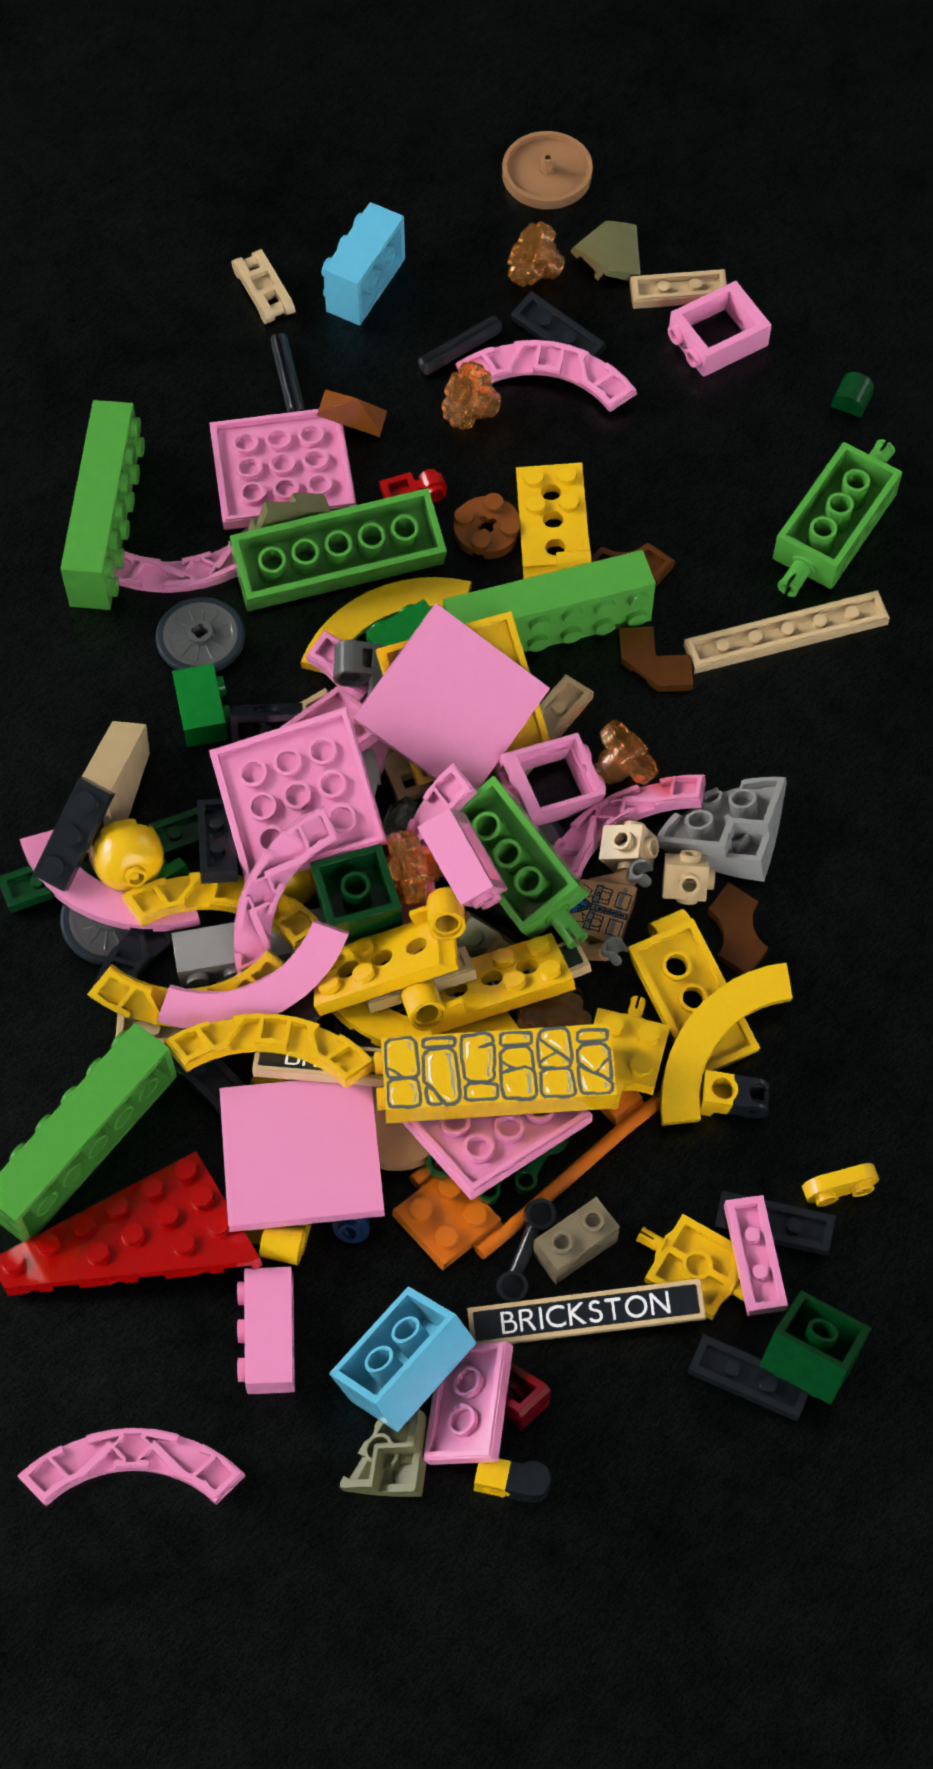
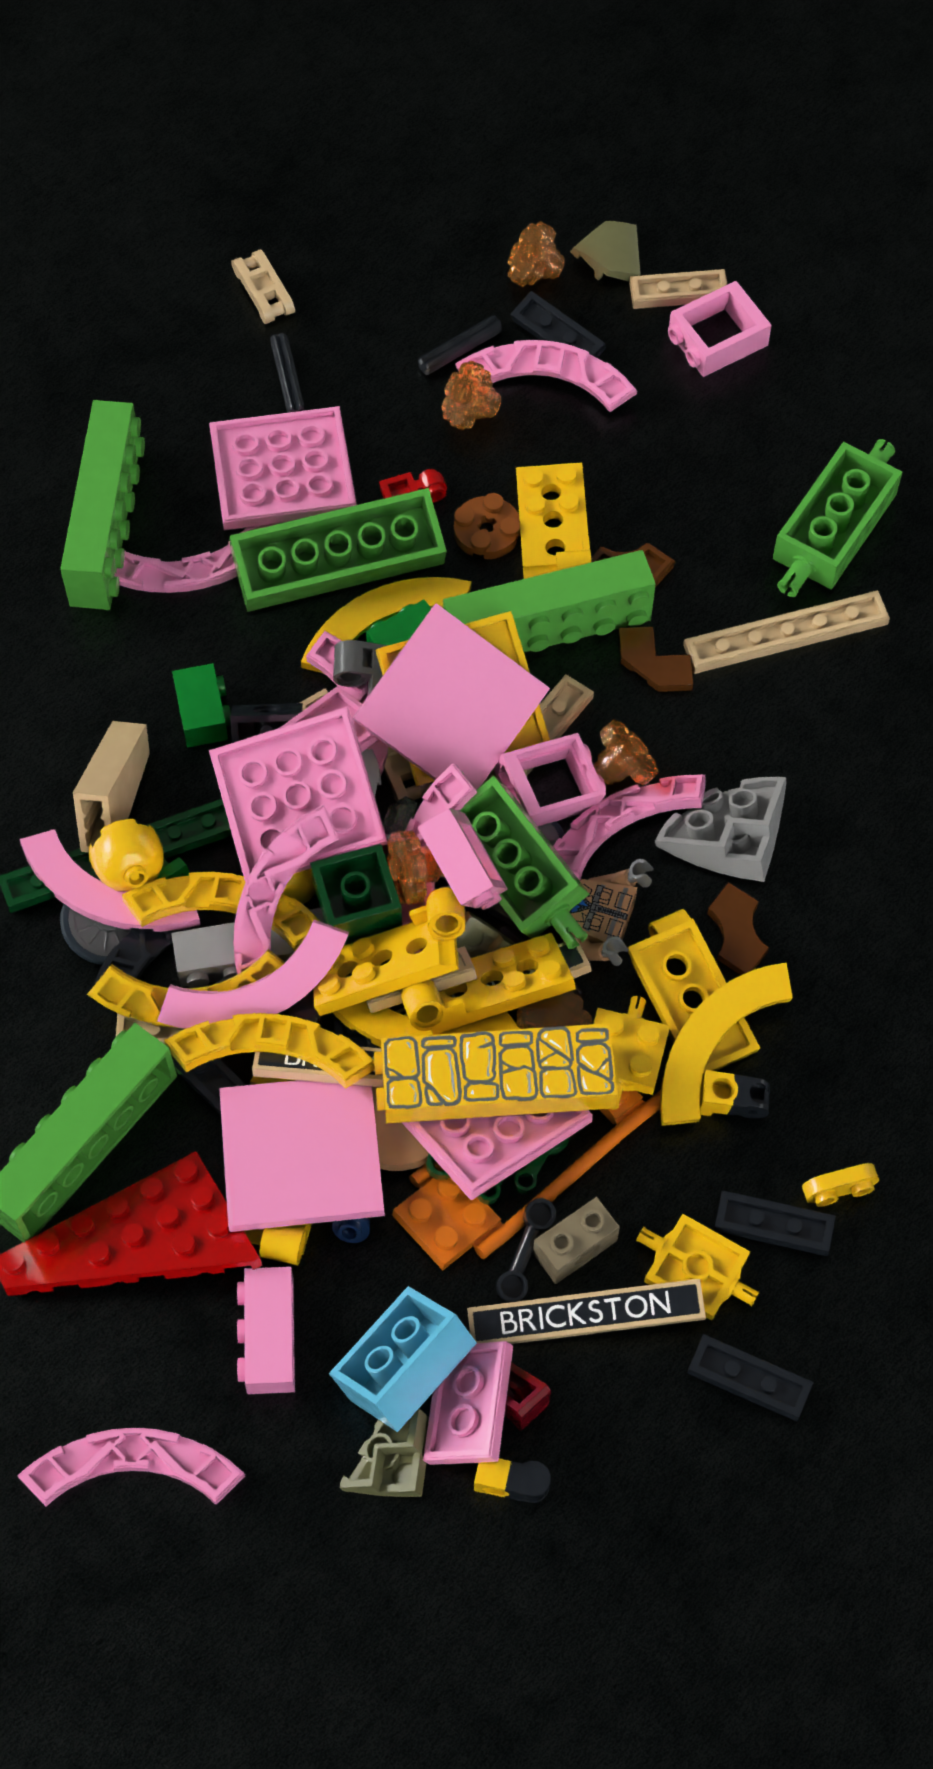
black plate [32,777,115,892] -> none
dark grey wheel [156,597,246,672] -> none
black plate [197,799,238,884] -> none
olive slope [247,493,331,531] -> none
dark orange slope [317,389,387,437] -> none
medium azure brick [321,202,405,326] -> none
medium nougat piece [502,131,593,209] -> none
tan brick [599,821,659,872] -> none
tan brick [662,850,715,905] -> none
bright pink plate [724,1195,788,1316] -> none
dark green brick [759,1290,871,1405] -> none
dark green brick [831,372,874,418] -> none

